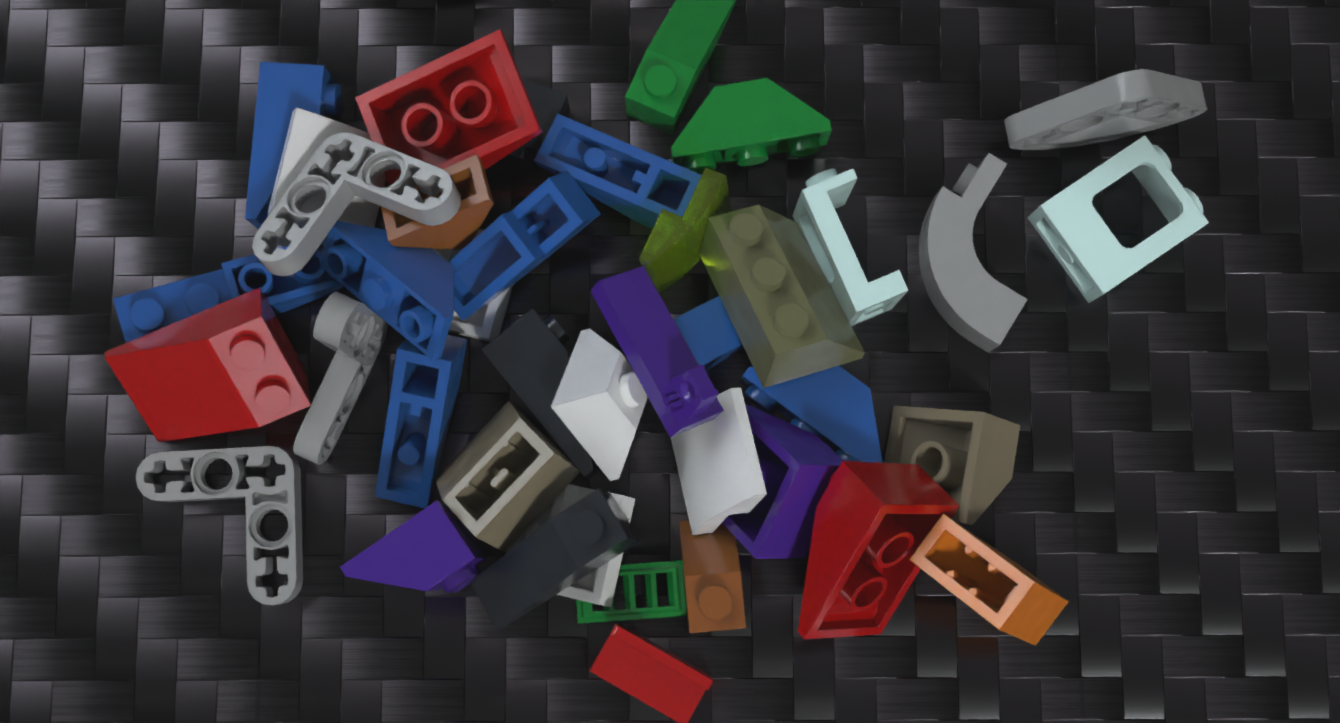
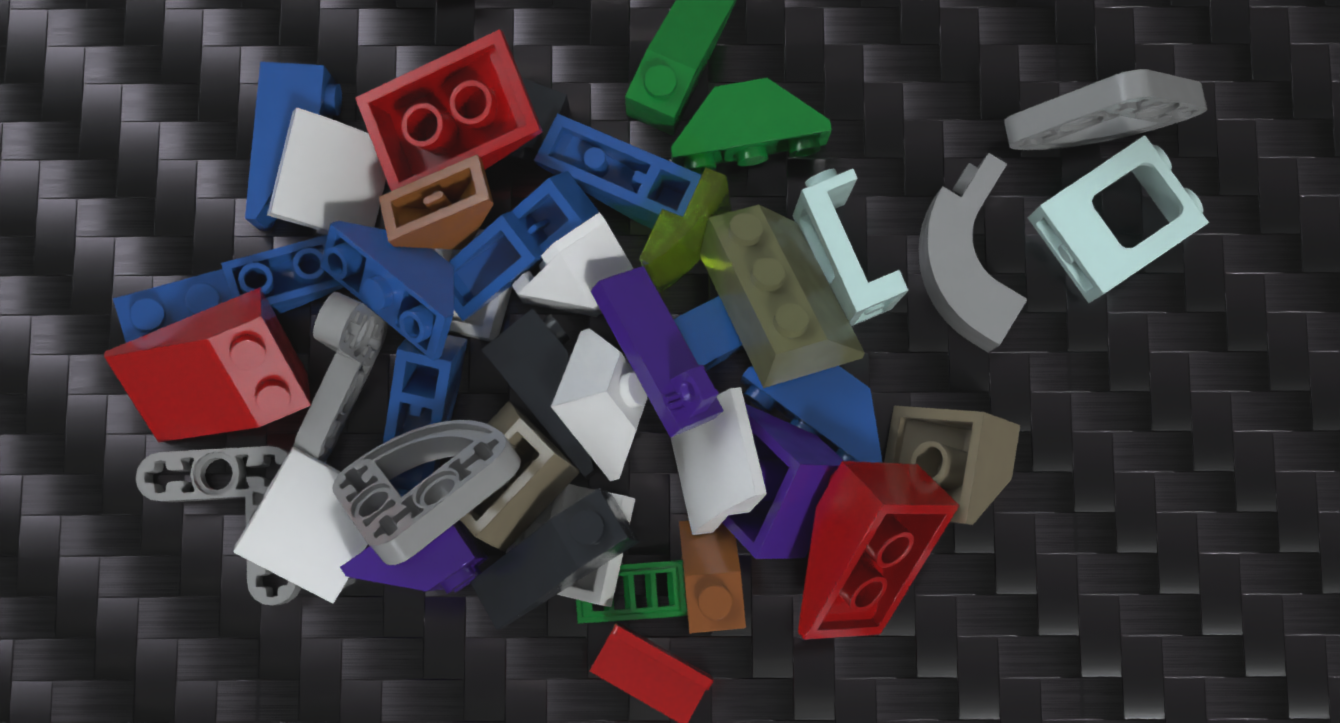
light grey beam [252,132,461,276] -> none
orange slope [909,514,1069,646] -> none
none -> white slope [233,446,368,603]
none -> light grey beam [332,420,521,565]
none -> white slope [512,212,633,317]

